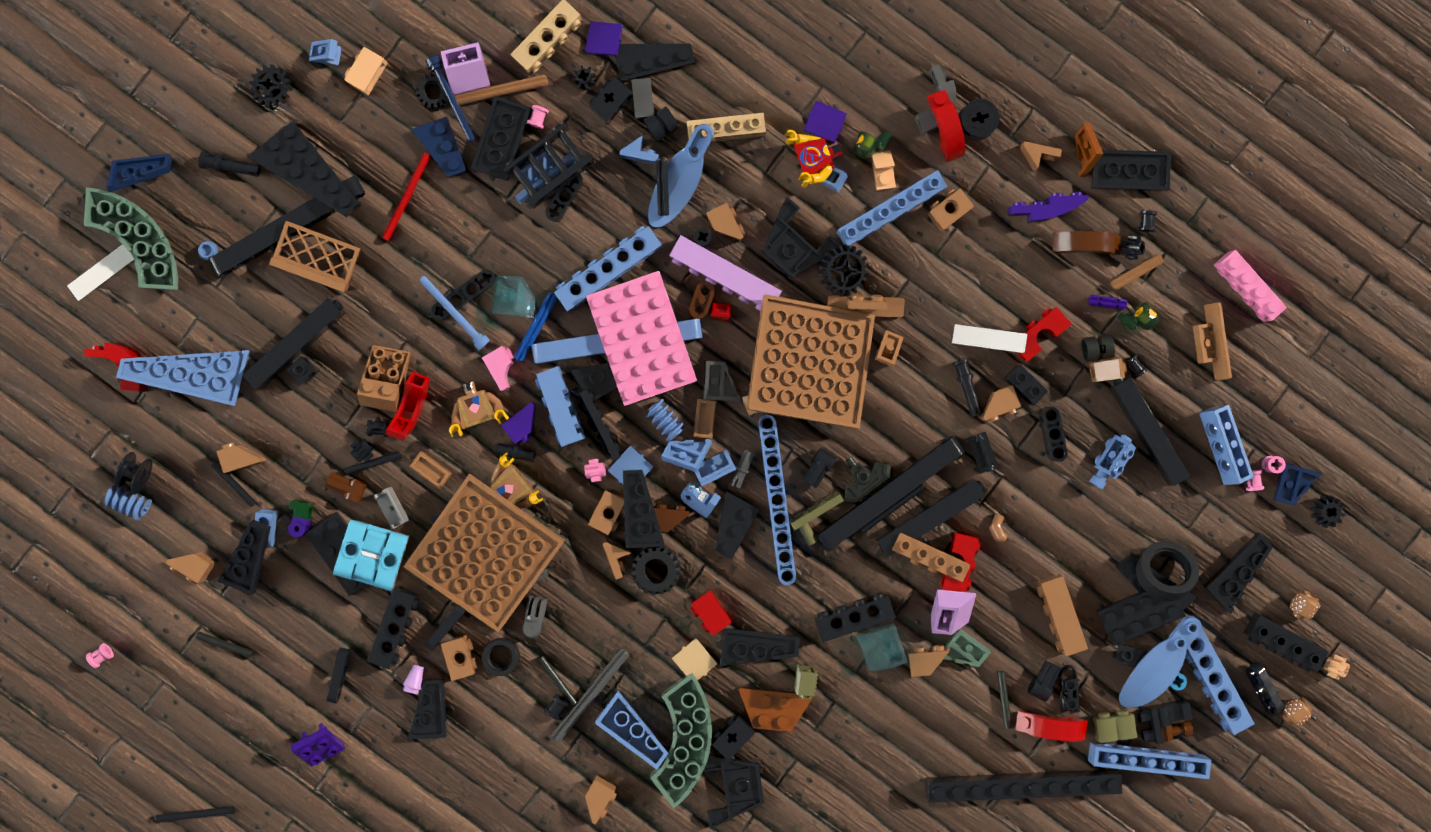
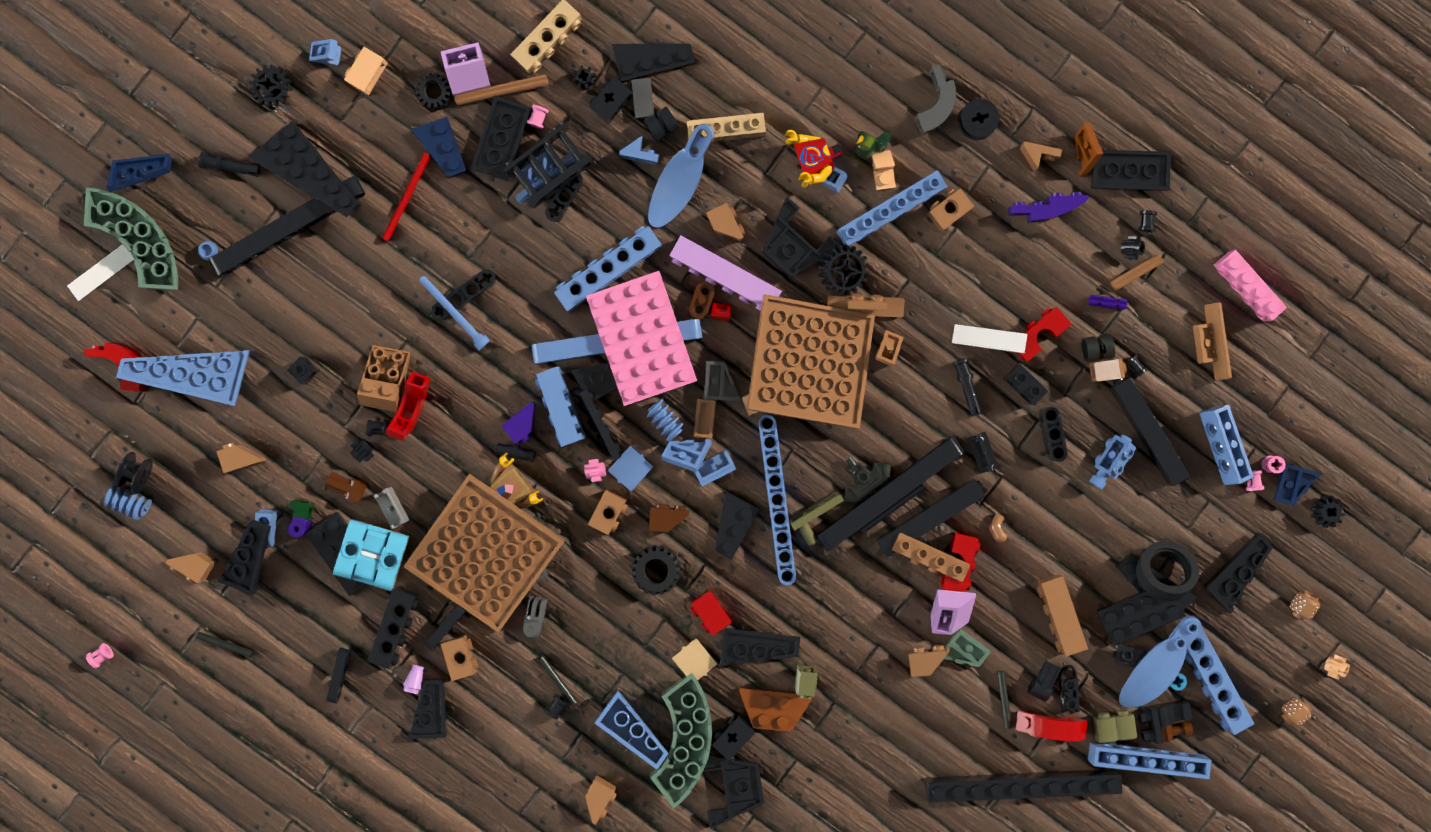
black bar [156,806,234,823] -> none
black bar [211,461,257,507] -> none
black brick [242,298,346,390] -> none
medium nougat fence [269,221,361,292] -> none
dark purple plate [290,723,345,767] -> none
black bar [344,451,401,475] -> none
medium nougat tile [409,451,452,489] -> none
dark blue piece [425,55,475,142] -> none
medium nougat torso [449,382,509,437] -> none
bright pink arch [482,346,514,391] -> none
black tyre [482,638,520,676] -> none
clear light blue slope [492,275,536,318] -> none
blue axle [514,293,558,362] -> none
dark grey axle [551,648,629,742] -> none
dark purple piece [585,21,623,56] -> none
medium nougat slope [602,541,632,579] -> none
black wing [623,470,665,548] -> none
black axle [656,158,669,216] -> none
medium blue leg [681,483,721,518] -> none
black bush [694,228,712,248] -> none
dark grey axle [729,450,754,488] -> none
black piece [802,447,837,488] -> none
dark purple piece [804,101,847,143] -> none
black brick [814,593,896,642] -> none
clear light blue slope [857,622,908,671] -> none
red arch [927,90,965,162] -> none
medium nougat slope [980,385,1021,423] -> none
reddish brown arch [1053,231,1121,255] -> none
clear green piece [1117,302,1160,330] -> none
black brick [1243,613,1329,672] -> none
black beam [1246,662,1284,716] -> none

